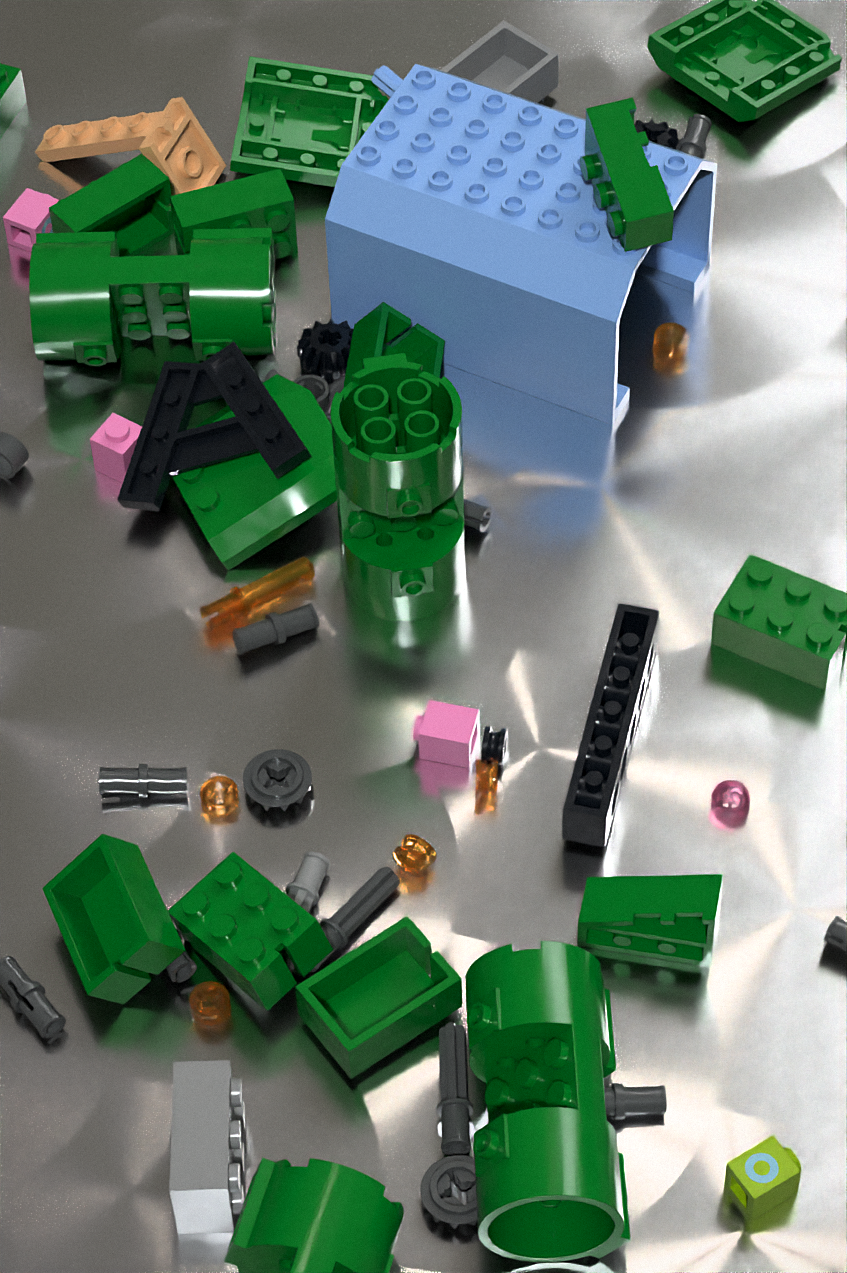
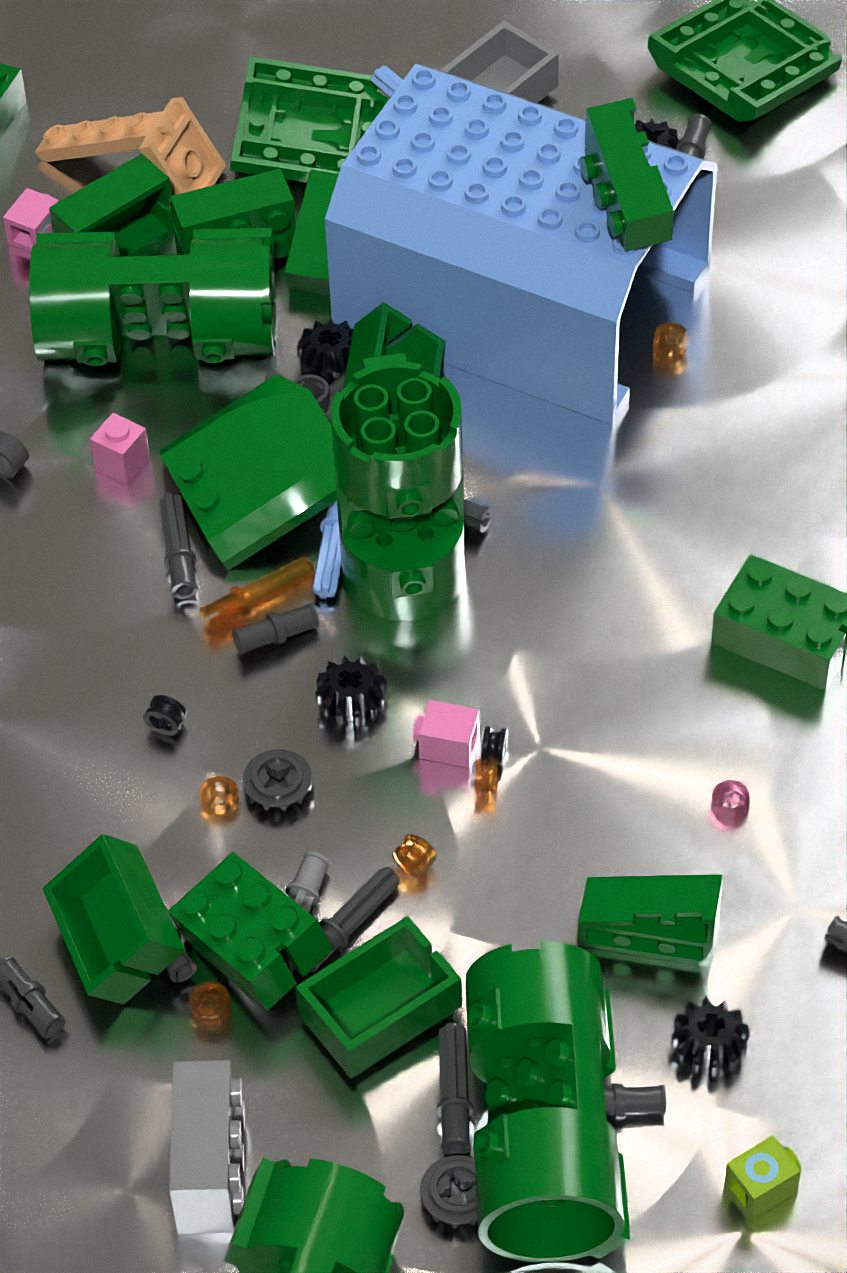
dark grey pin [99,763,187,798] -> none
black plate [117,342,311,511] -> none
black brick [562,603,660,847] -> none
none -> black bush [143,695,187,736]
none -> dark grey axle [159,492,198,599]
none -> green wedge [284,170,339,296]
none -> light blue axle [312,501,341,600]
none -> black gear [315,655,387,728]
none -> black gear [671,996,750,1078]

